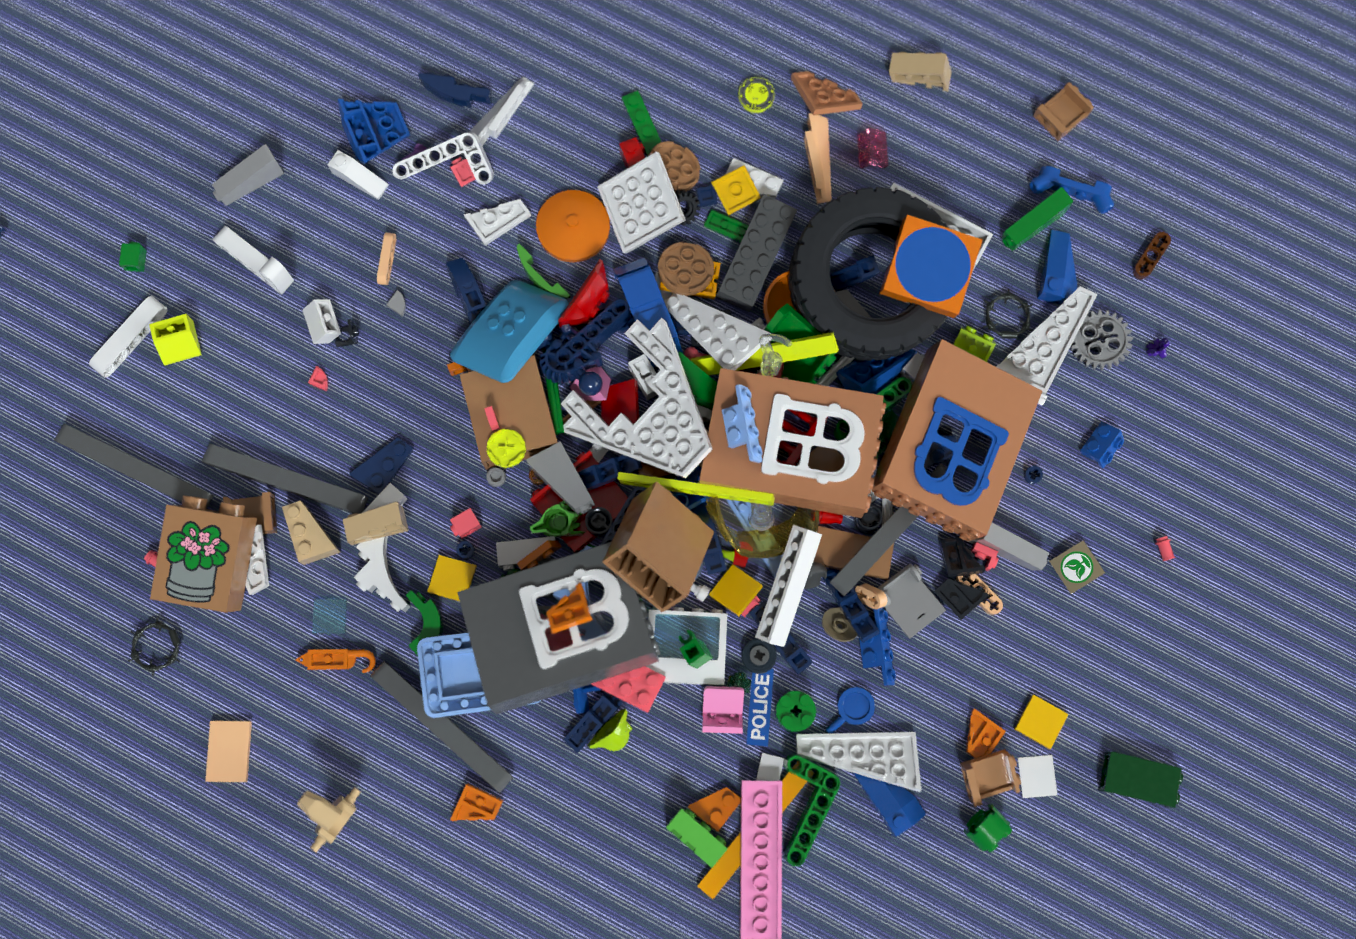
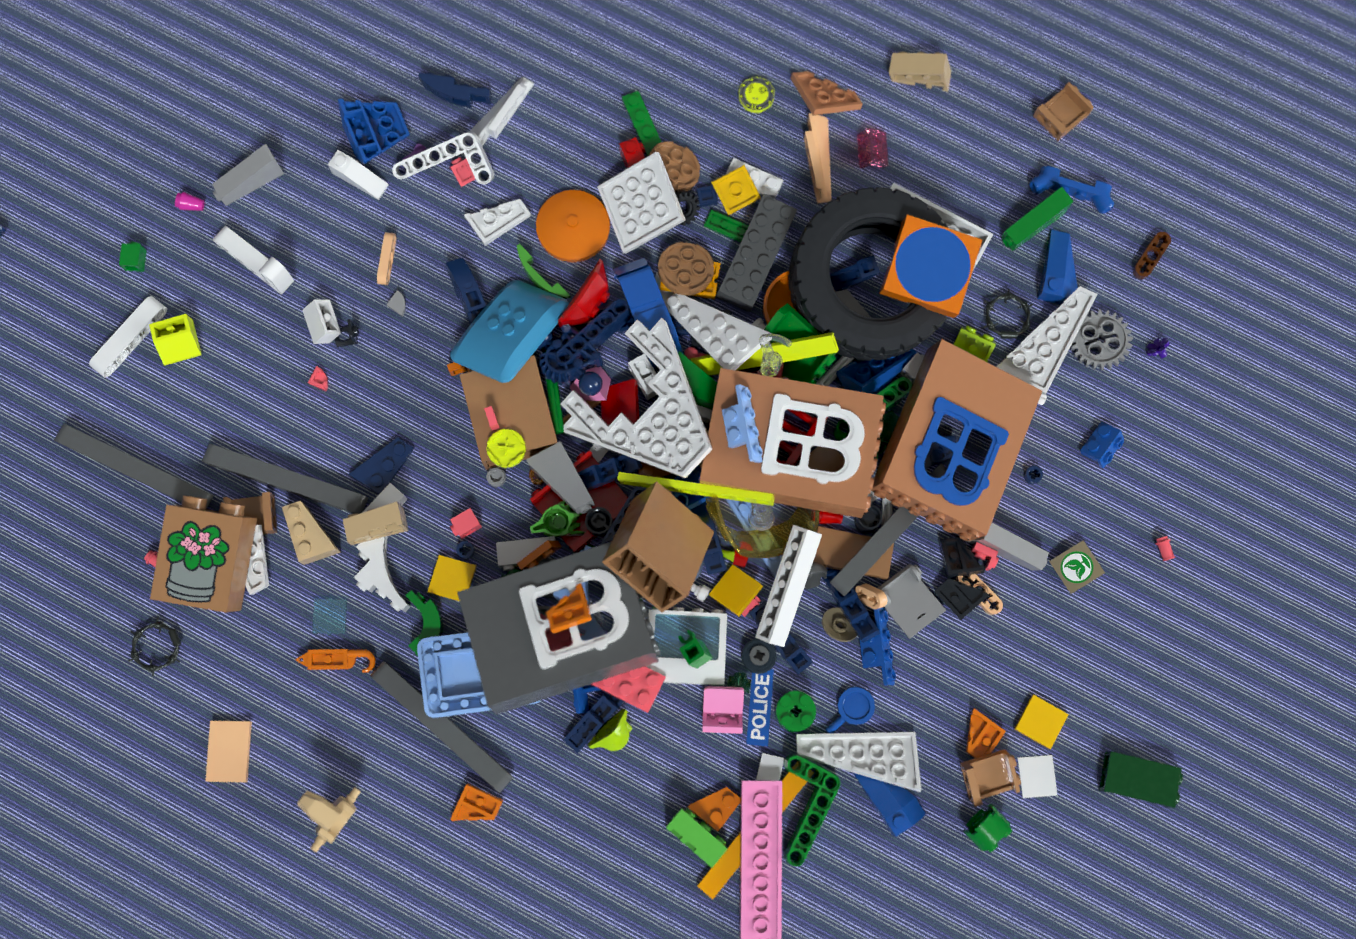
none -> dark pink cone [175,192,205,211]

